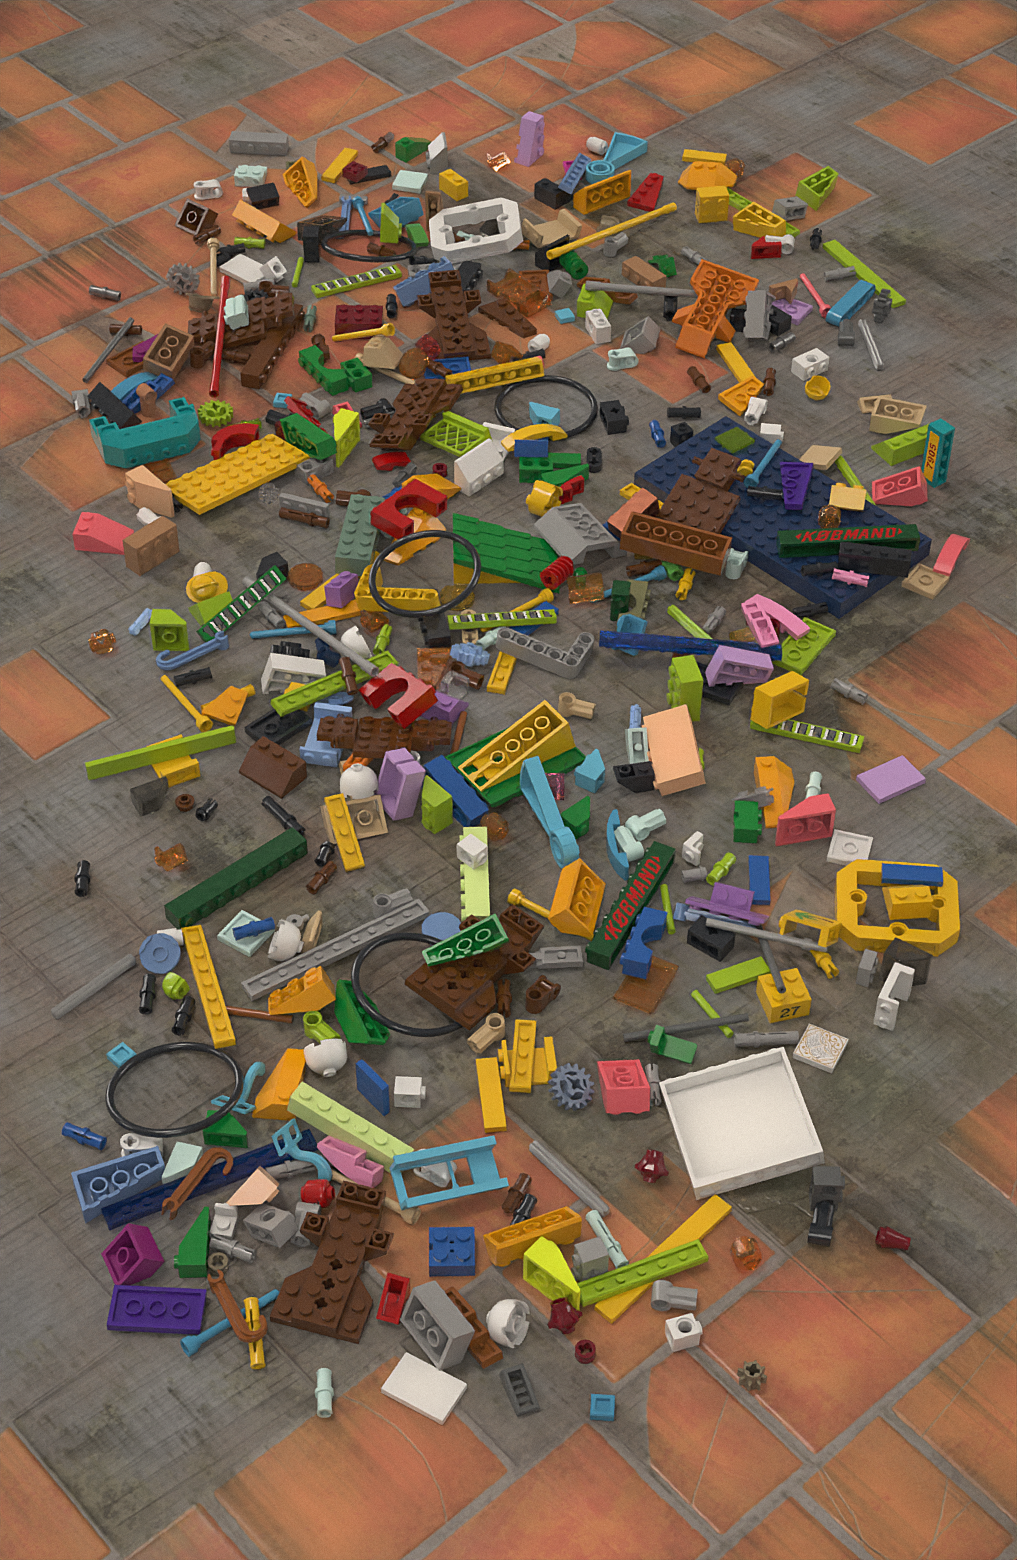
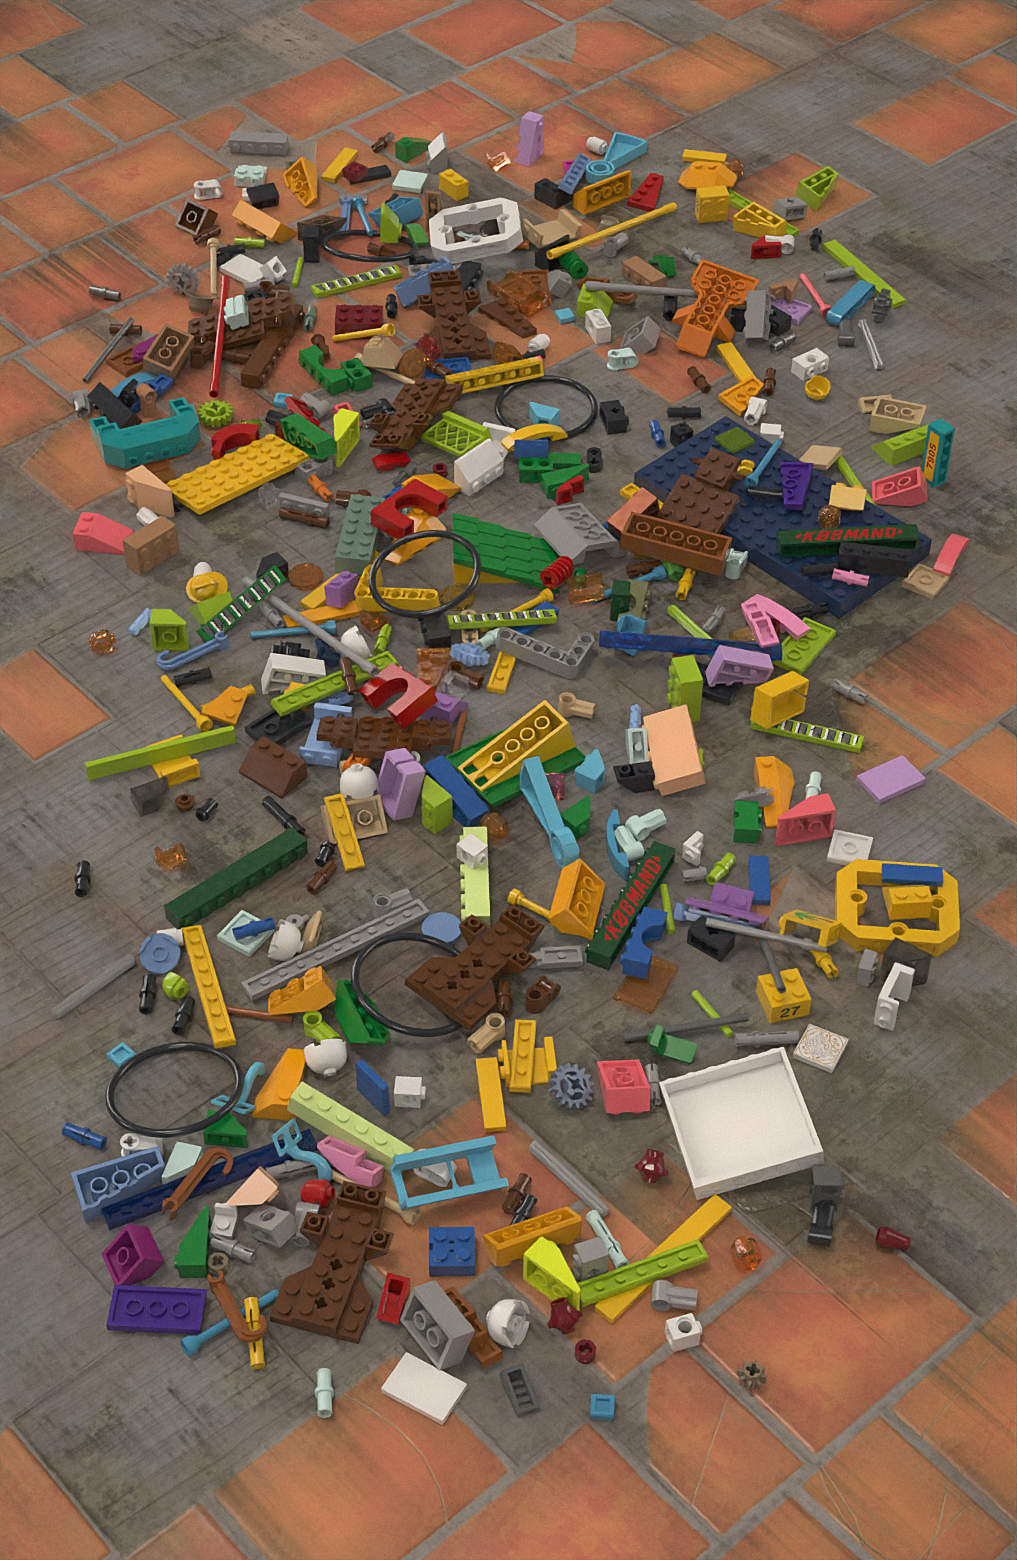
green wedge [422,914,510,966] -> none
yellow brick [526,480,563,517] -> none
lime tile [706,956,771,994] -> none
none -> black bracket [118,378,139,408]

